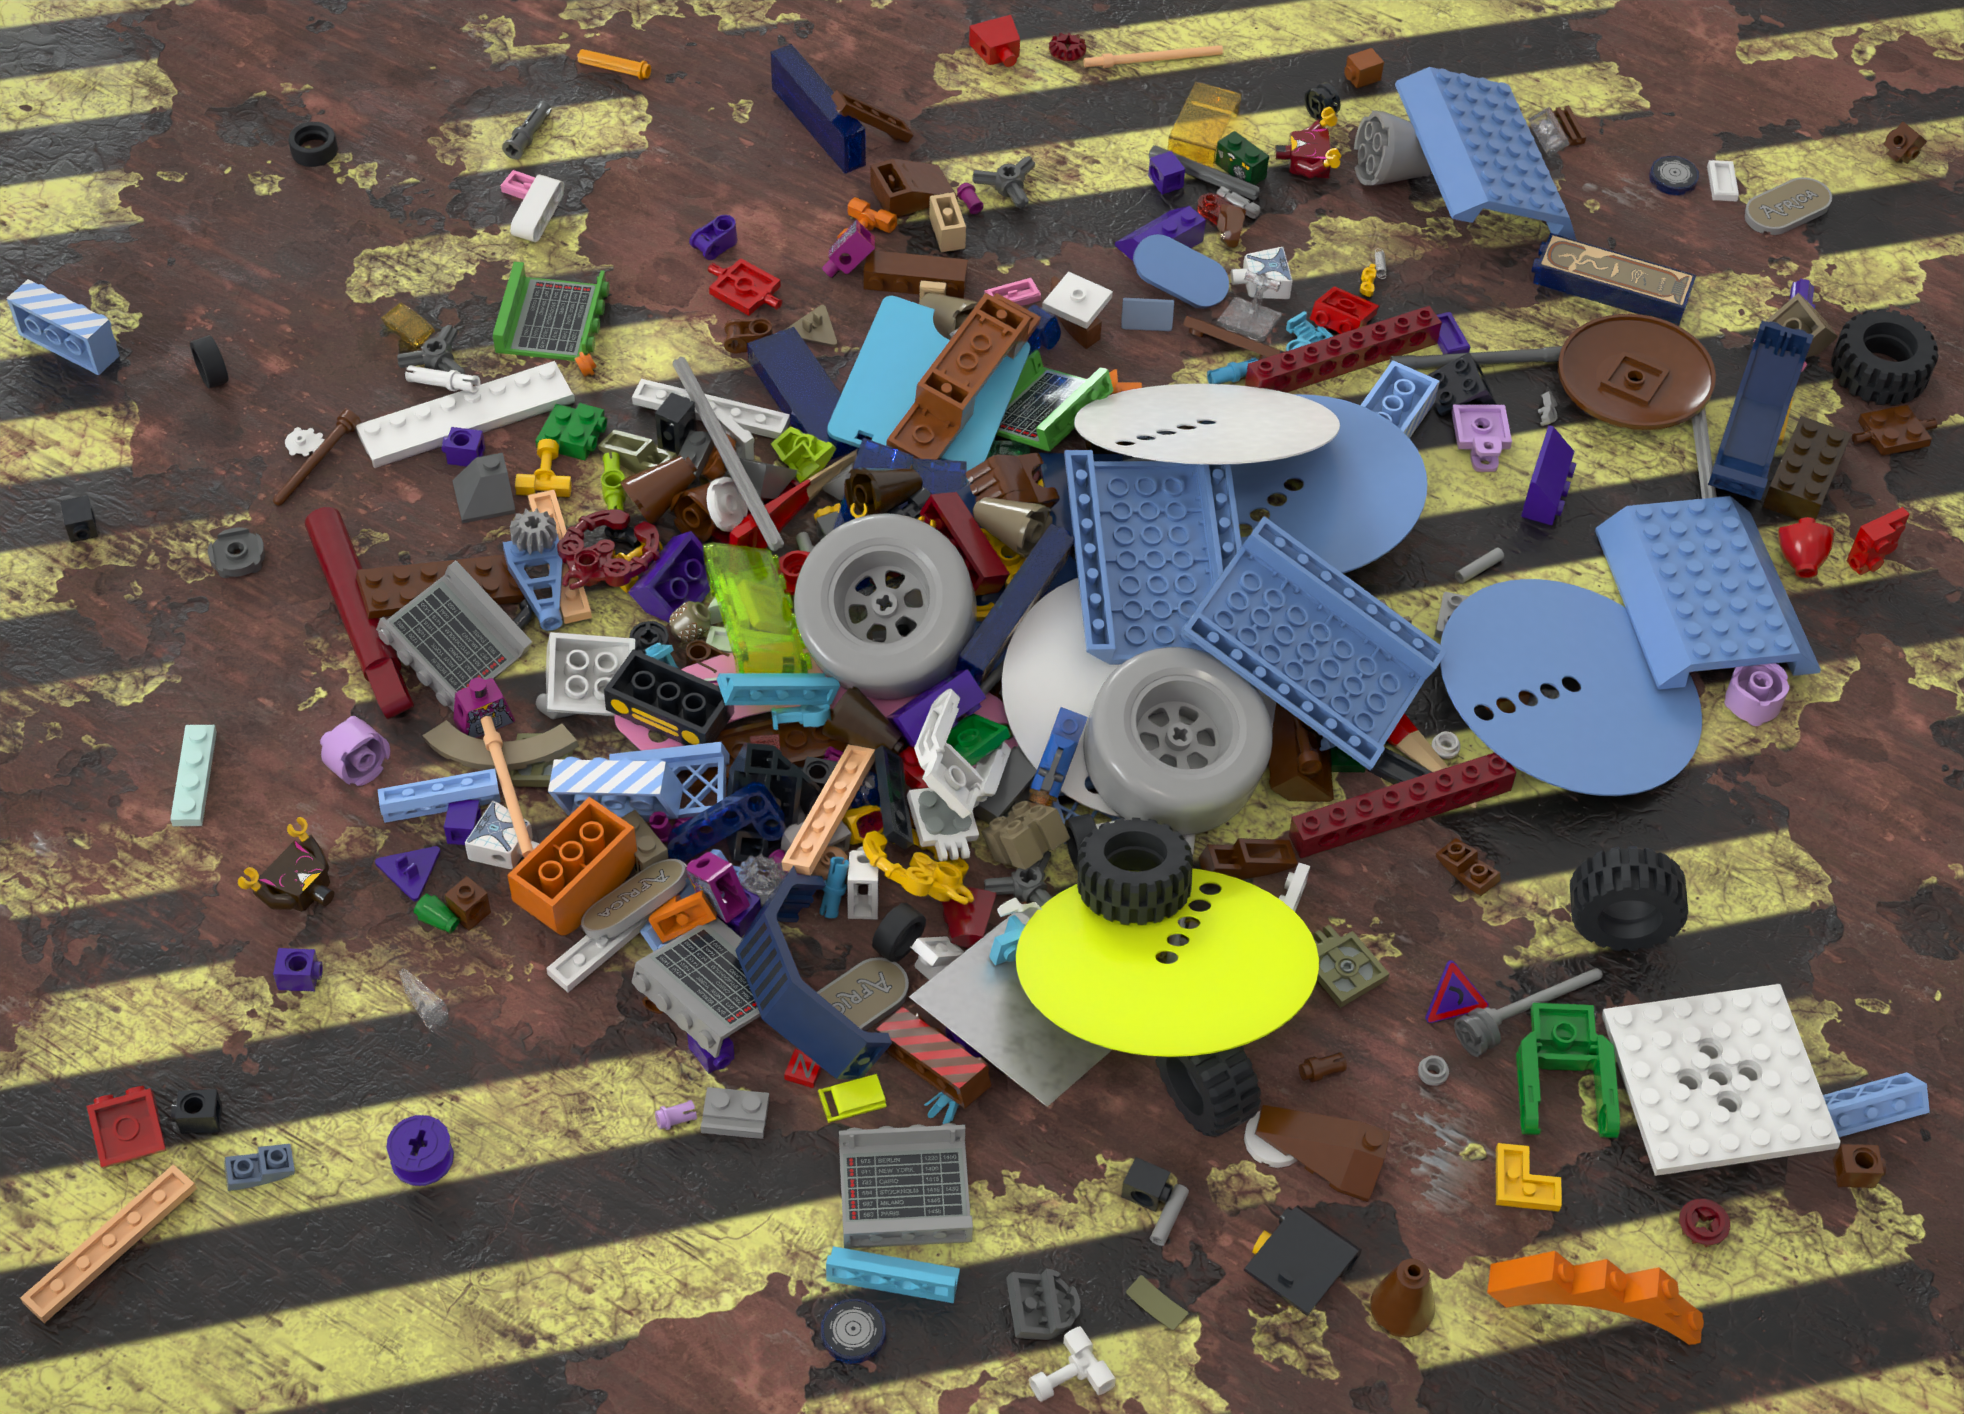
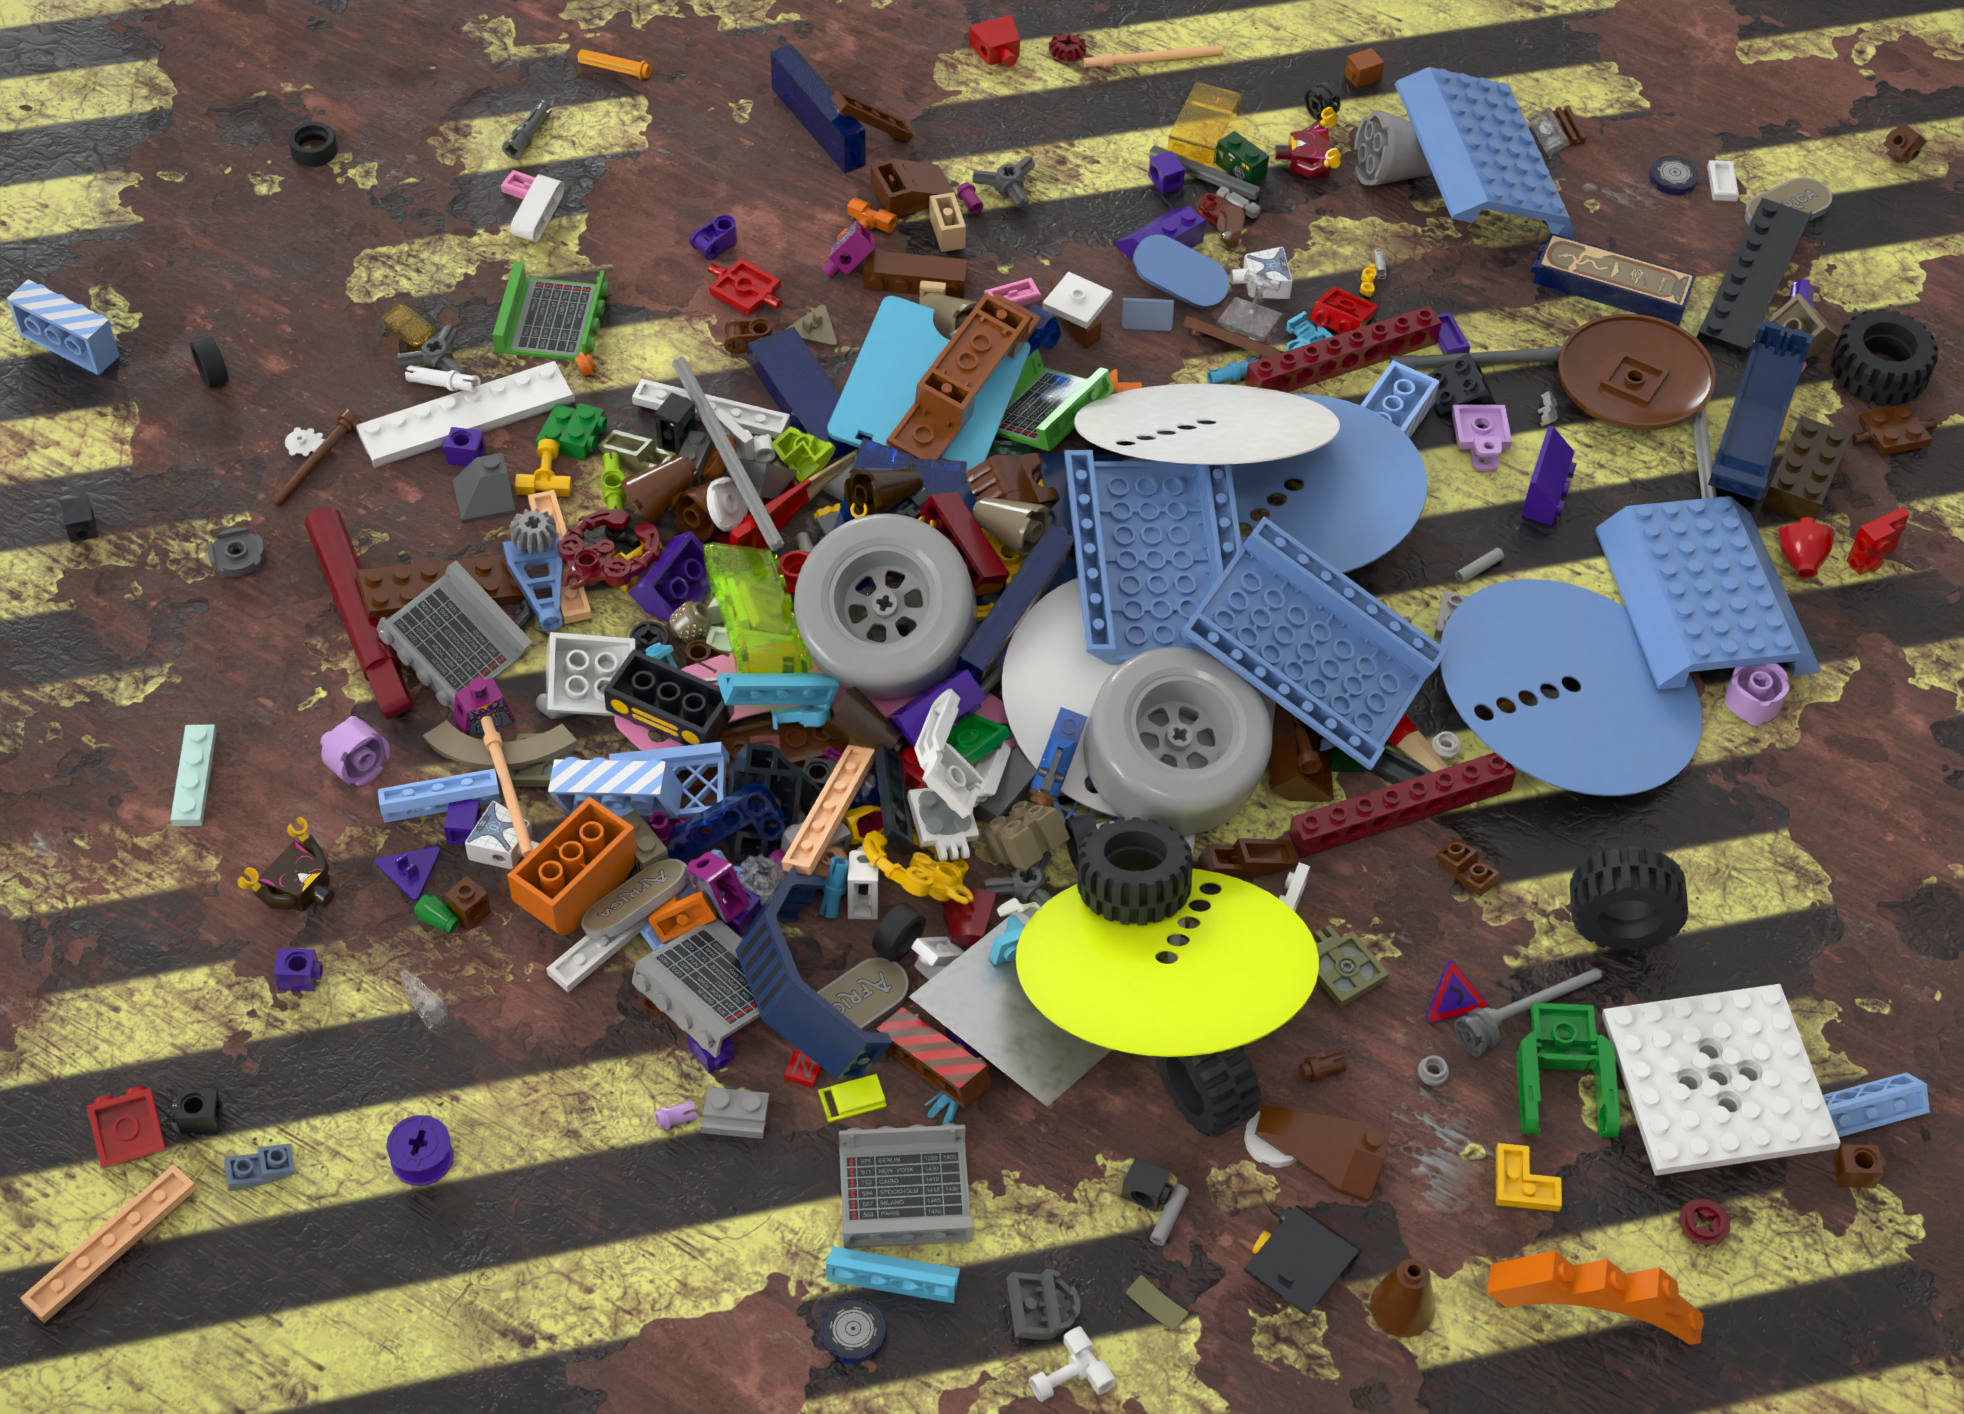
none -> white hose [754,434,775,463]
none -> black plate [1697,198,1812,355]

